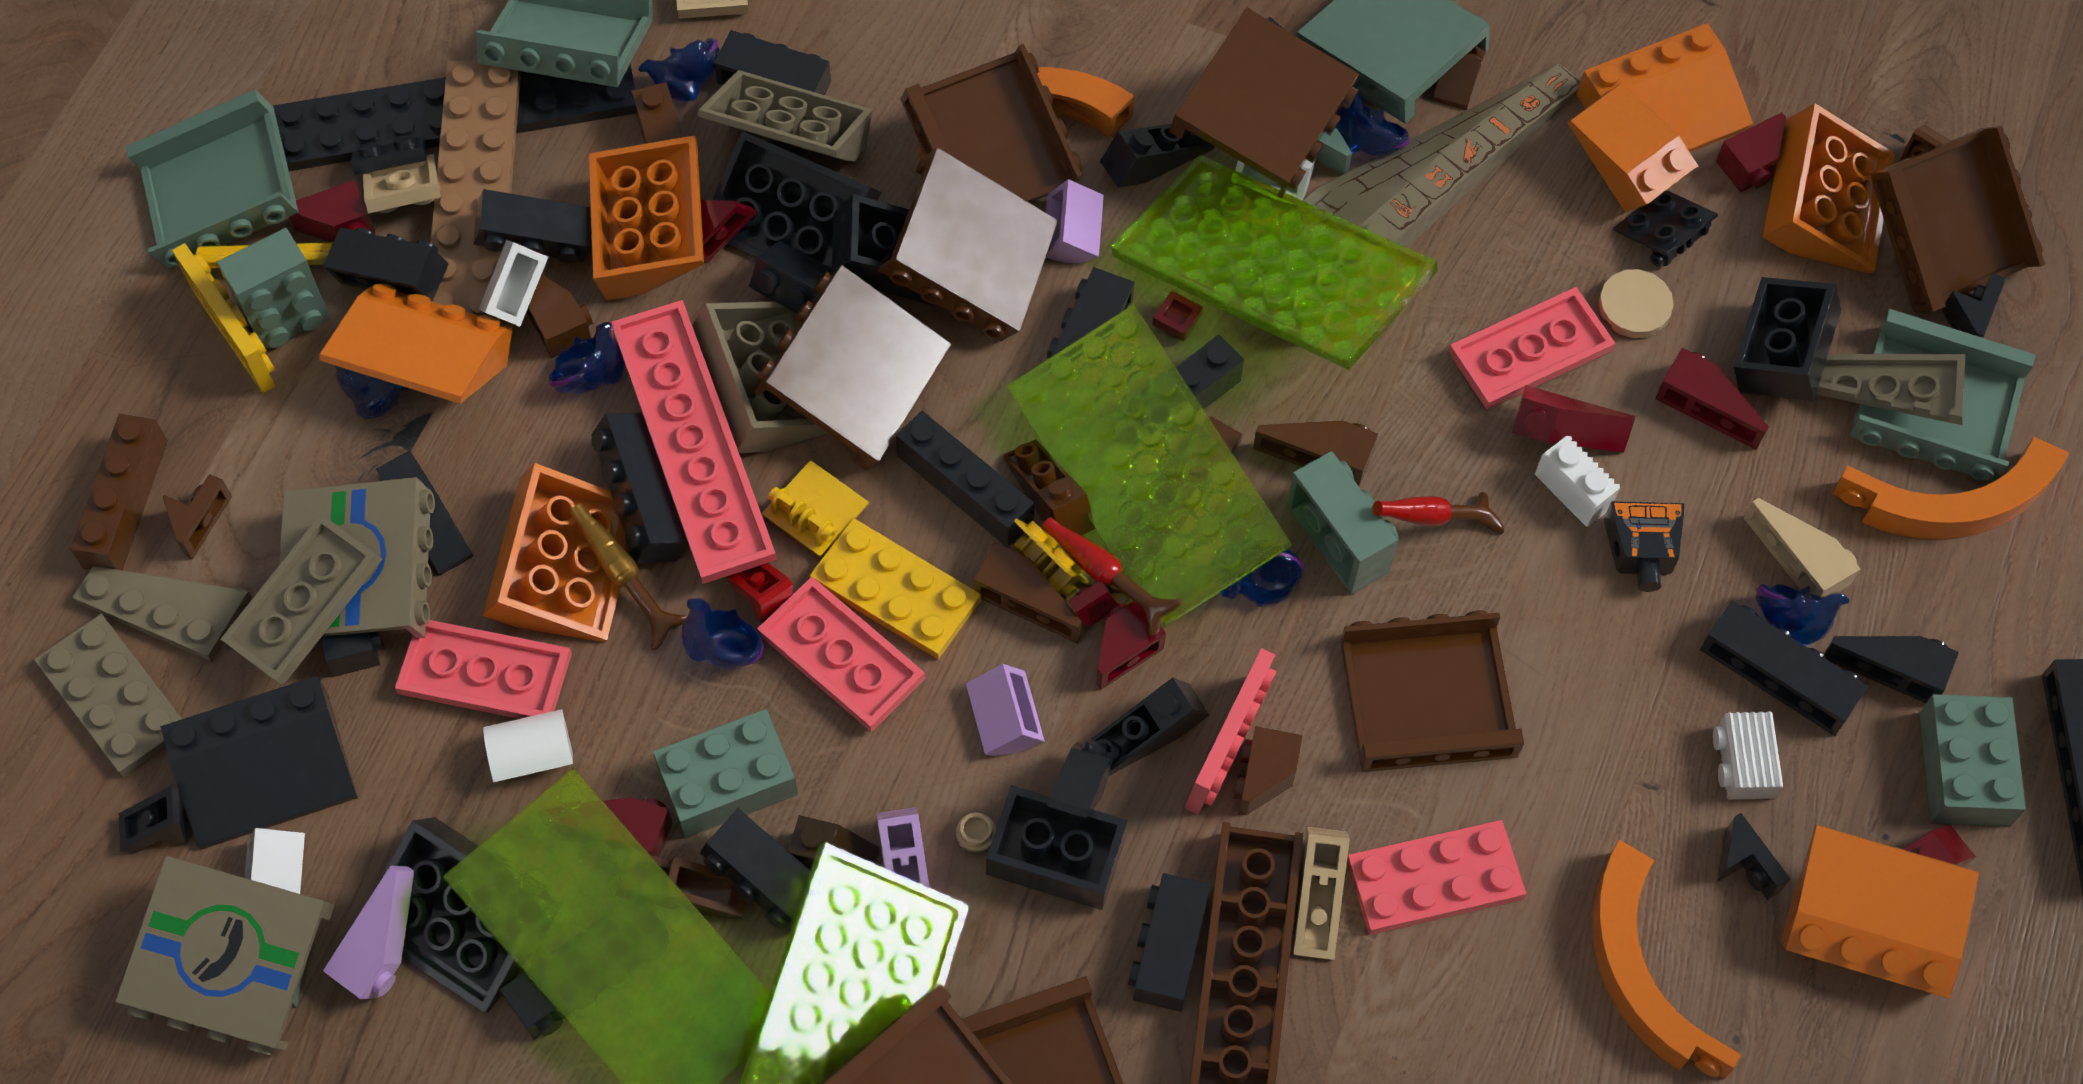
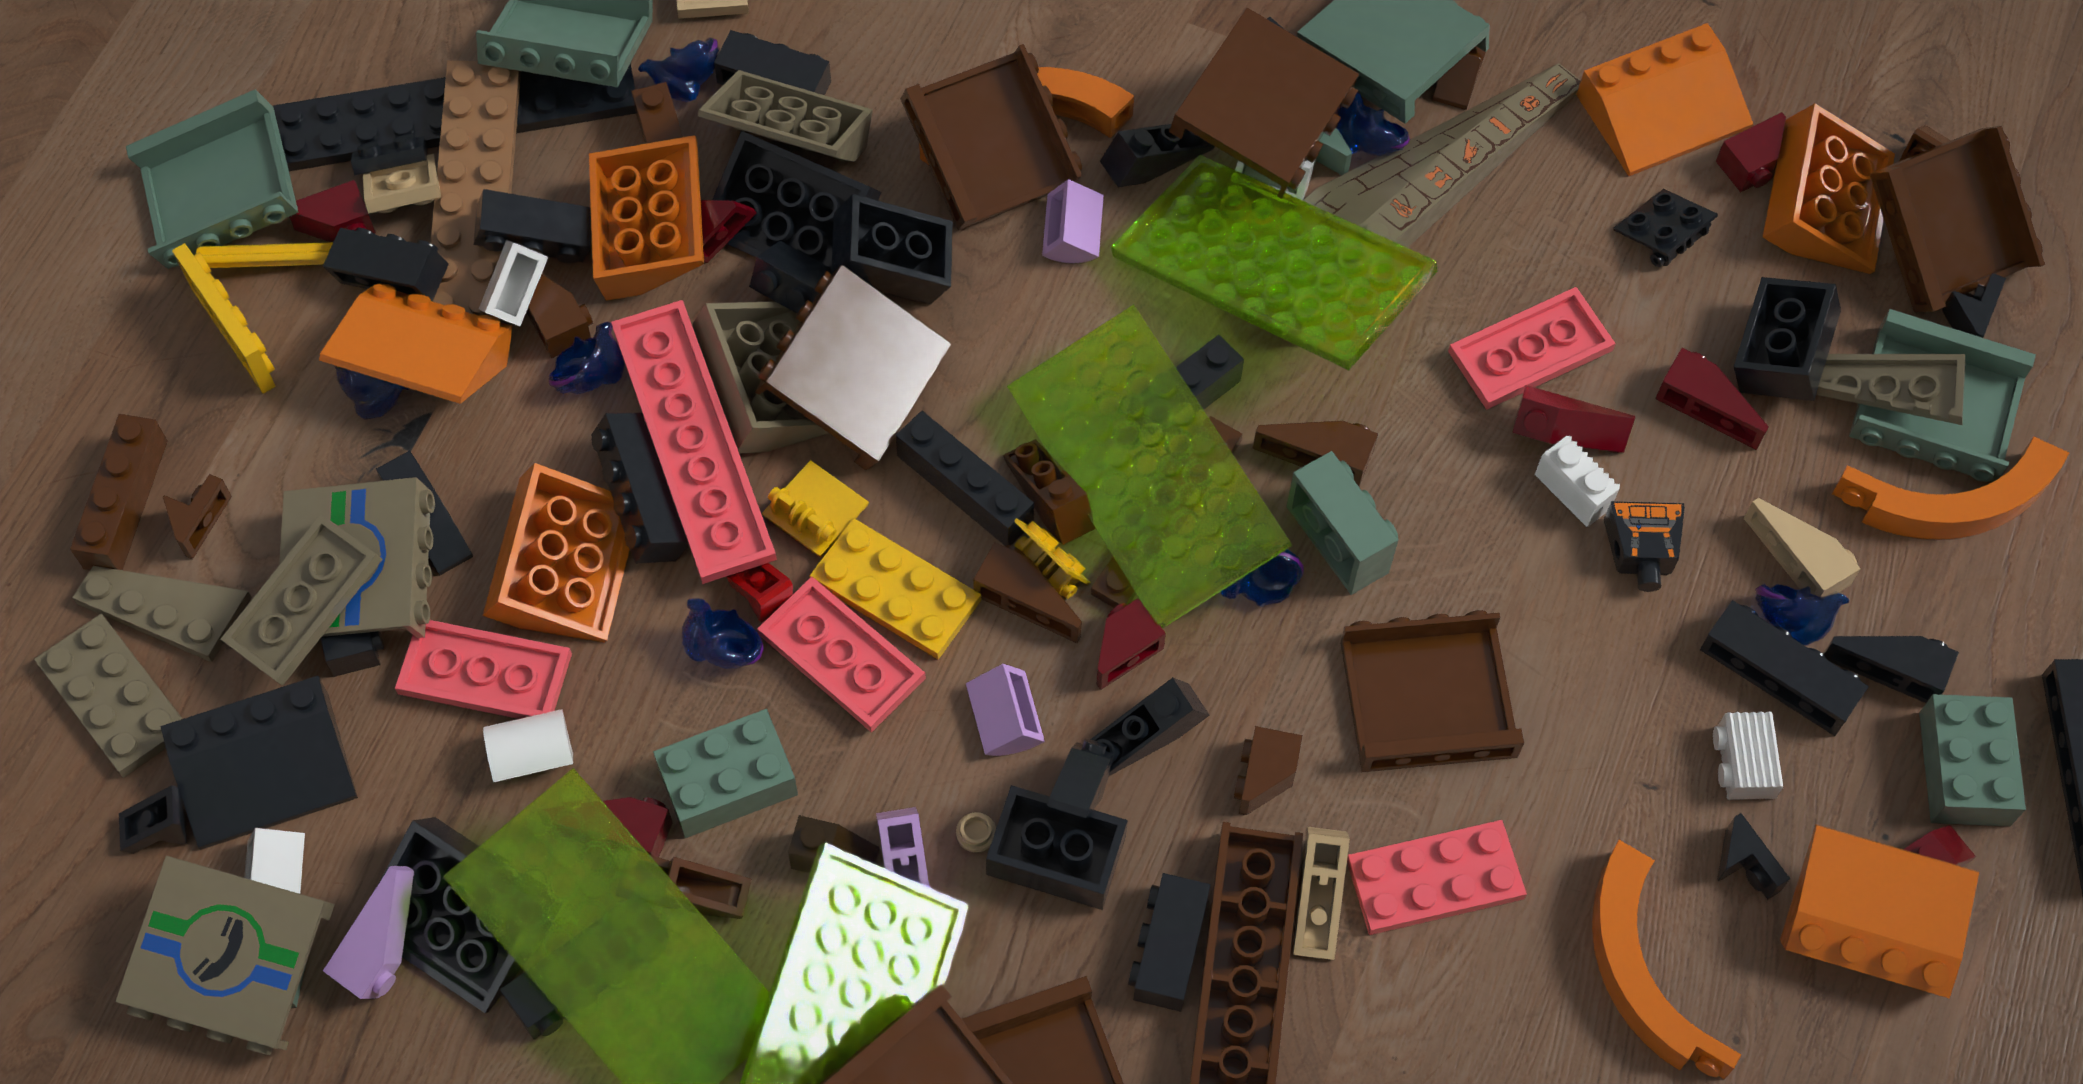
sand green brick [217,228,331,351] -> none
pearl gold piece [569,503,690,650] -> none
black brick [700,808,830,934] -> none
panel [878,148,1058,341] -> none
piece [1042,517,1182,637] -> none
black slope [1047,267,1135,376] -> none
dark red plate [1069,581,1118,628] -> none
dark red plate [1152,290,1203,341] -> none
coral plate [1184,648,1277,815] -> none
red piece [1372,492,1504,535] -> none
orange slope [1567,83,1698,212] -> none
tan tile [1598,269,1674,338] -> none

